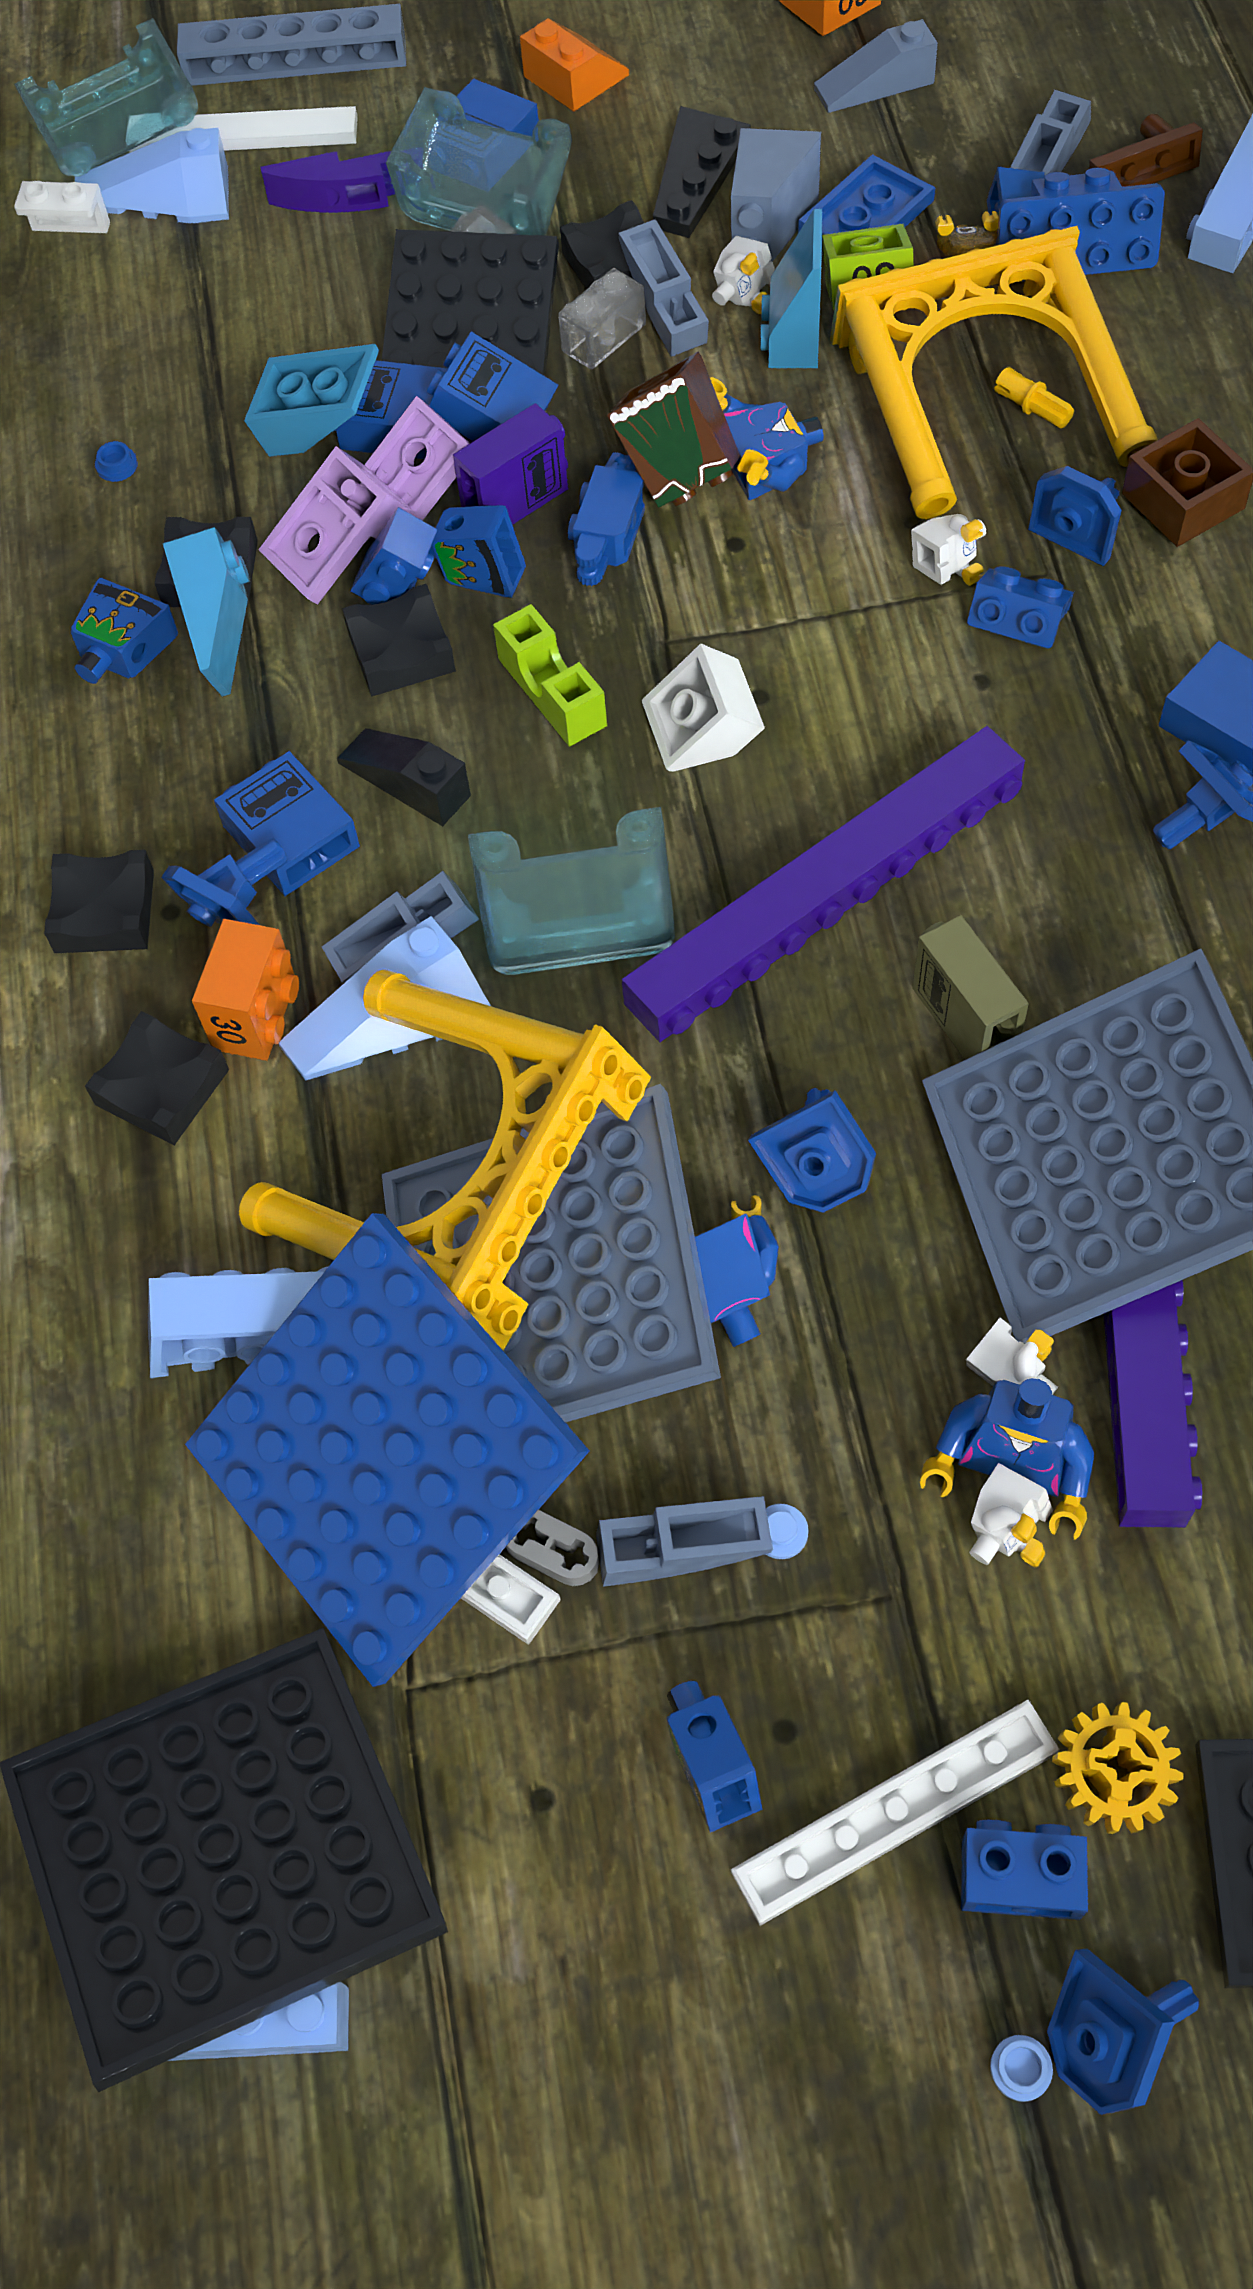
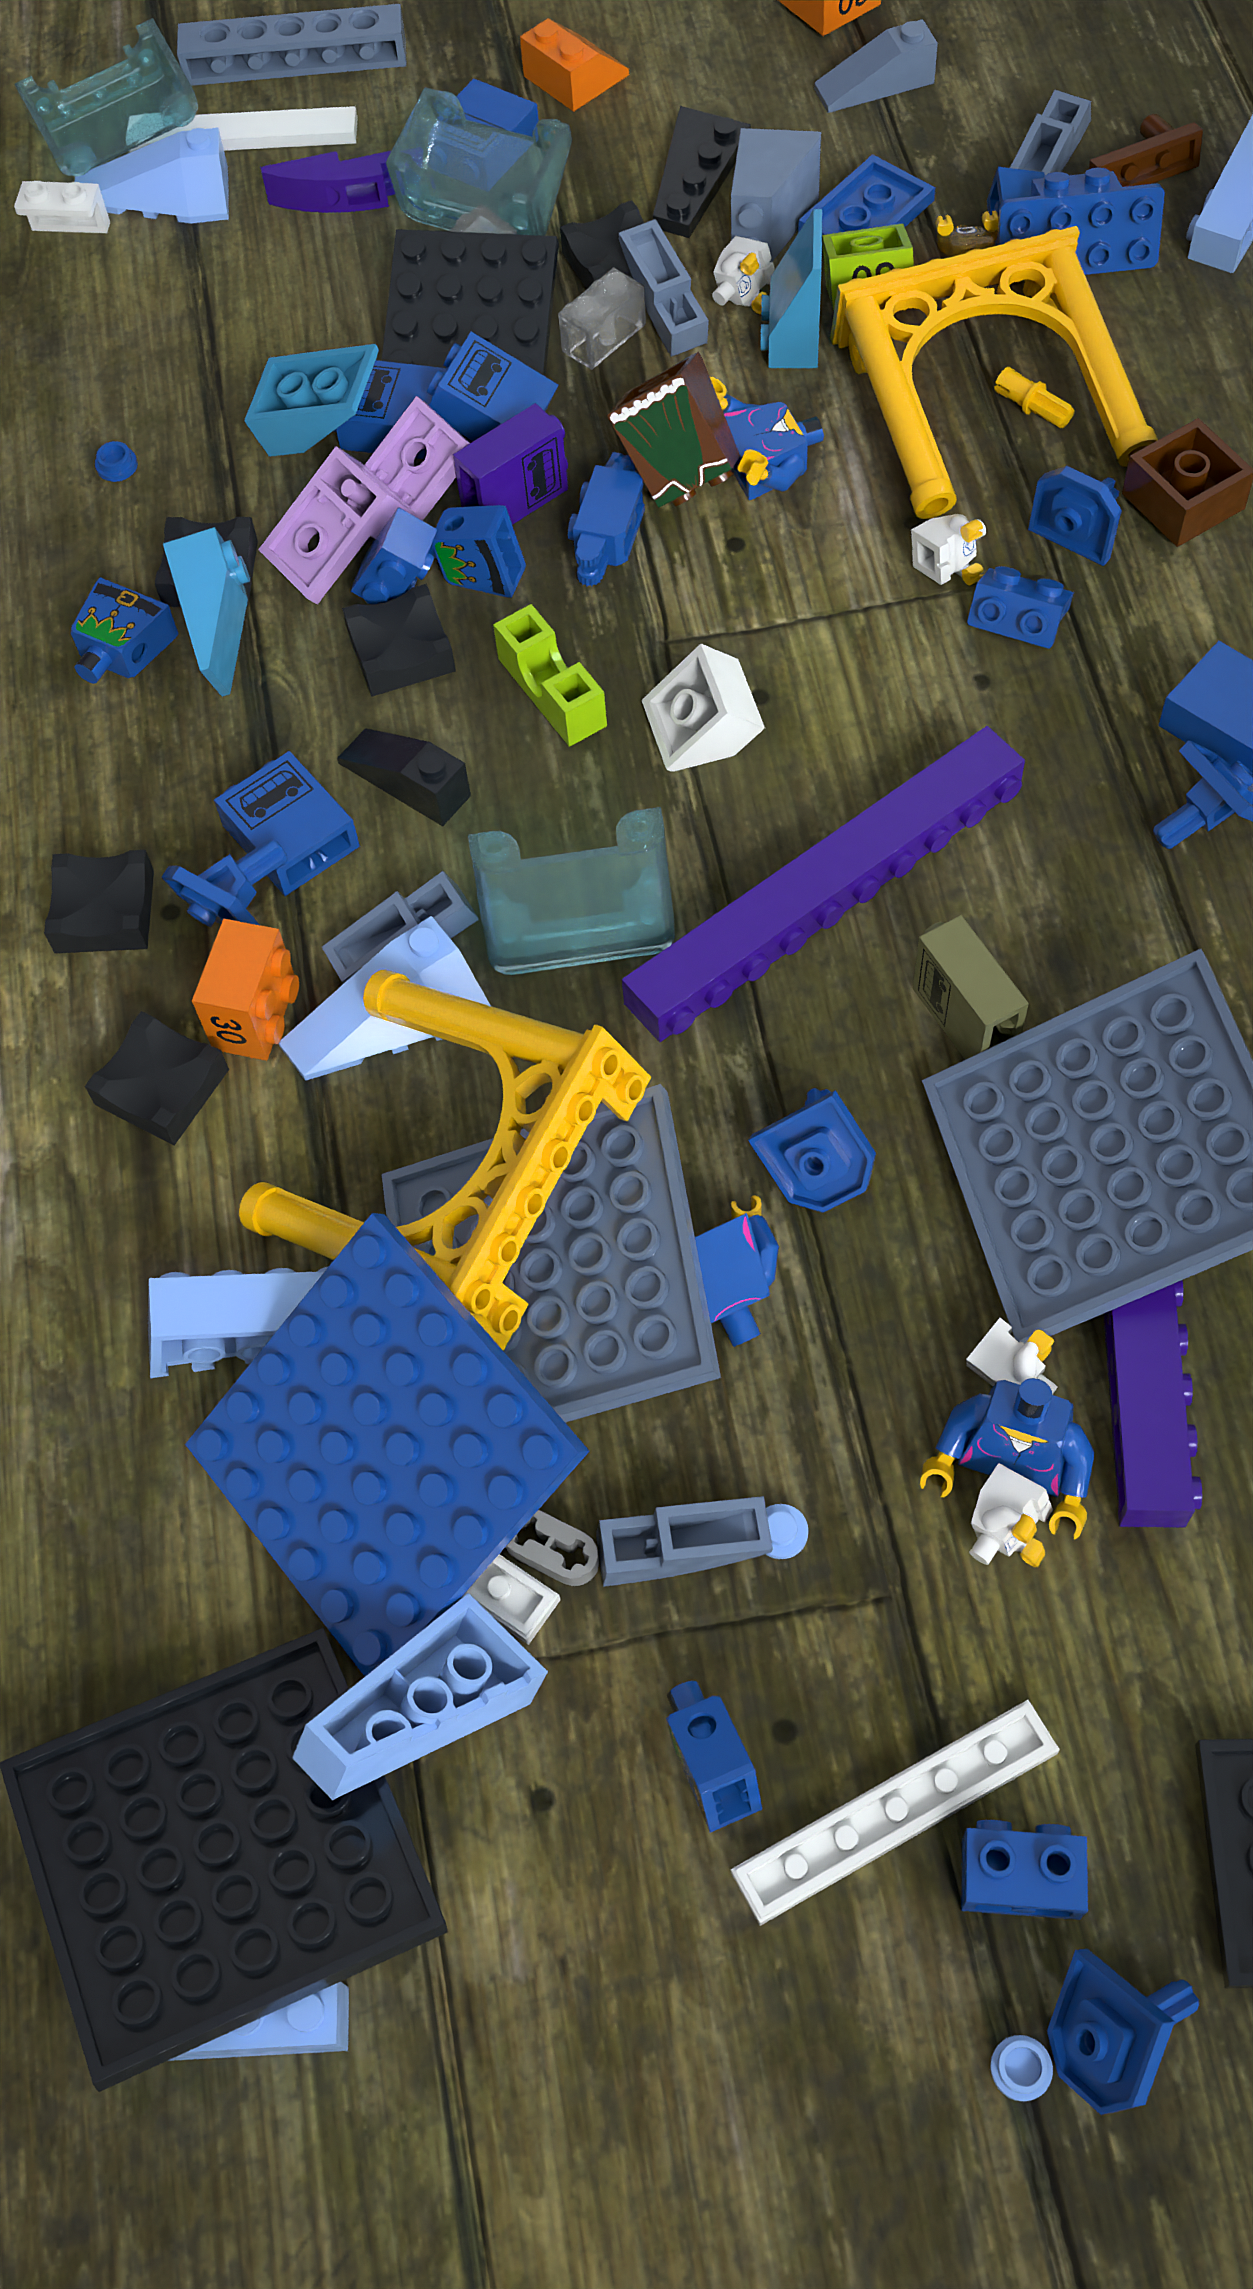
yellow gear [1052,1702,1184,1834] -> none
none -> light blue wedge [292,1593,548,1800]

